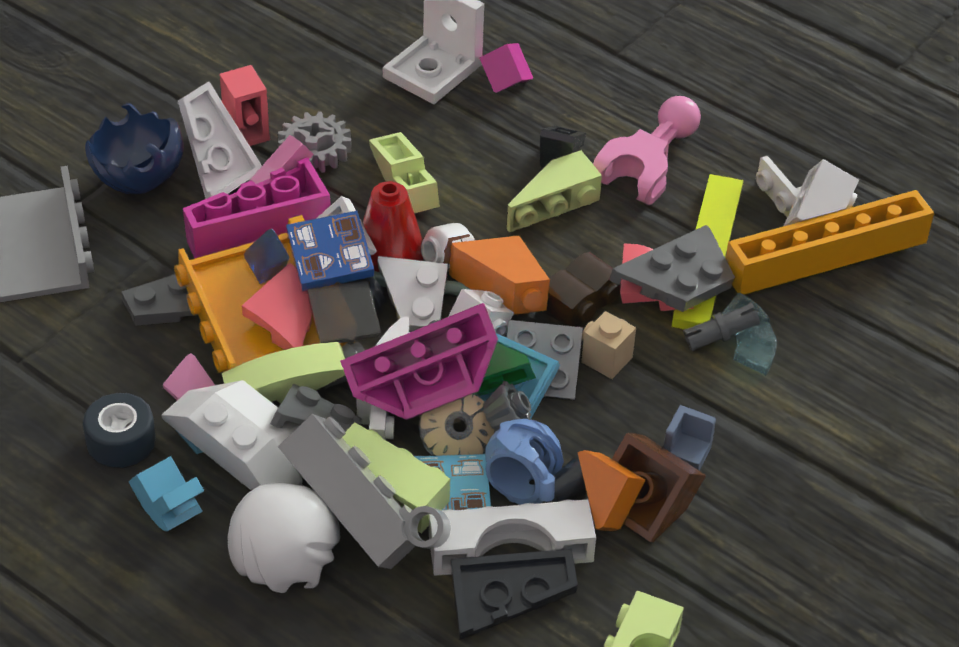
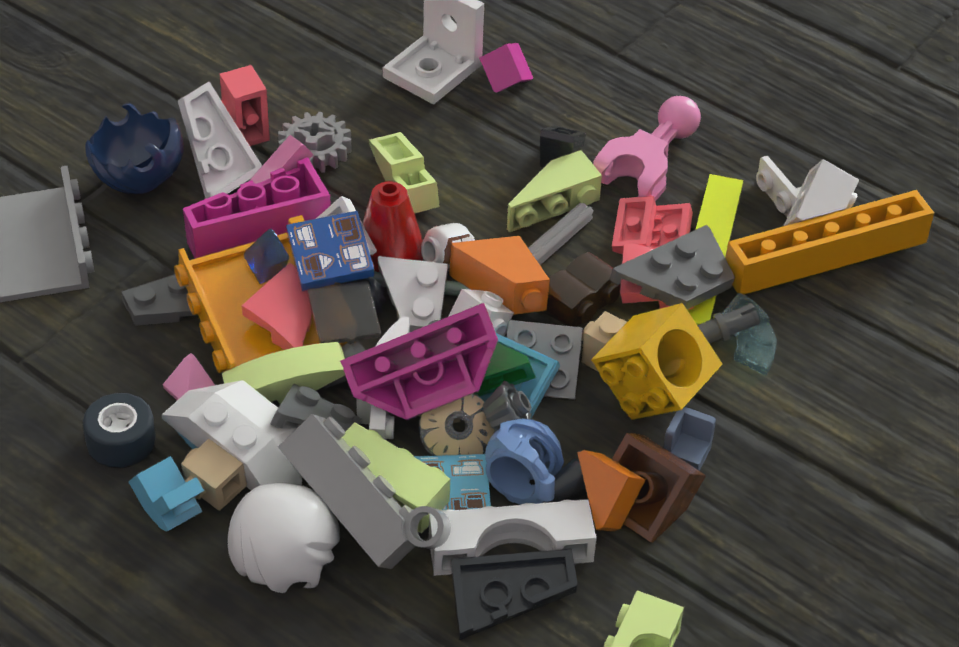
none -> tan brick [181,439,247,511]
none -> light grey axle [528,203,593,265]
none -> yellow brick [591,303,722,420]
none -> coral slope [612,196,693,255]

